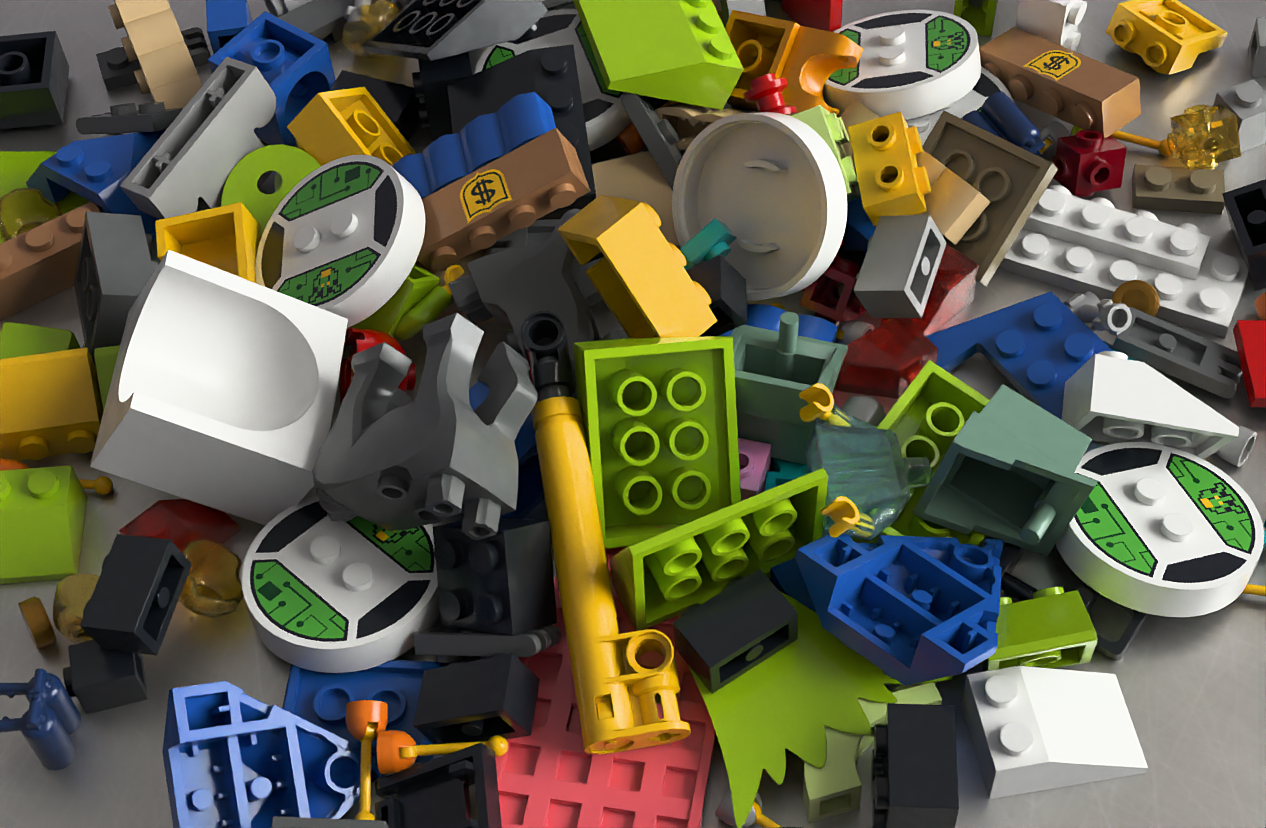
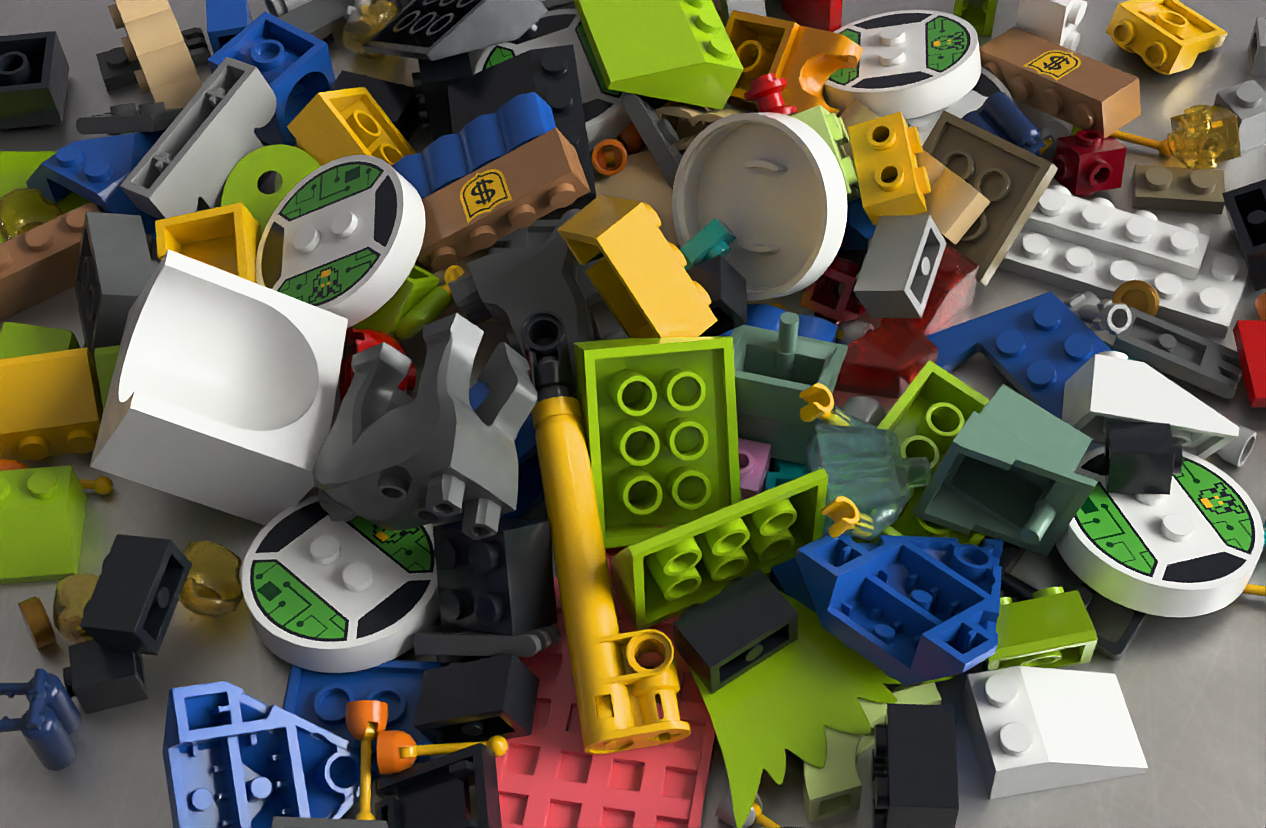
clear red slope [119,499,241,568] -> none
none -> orange hinge [592,138,627,176]
none -> black brick [1103,422,1183,495]

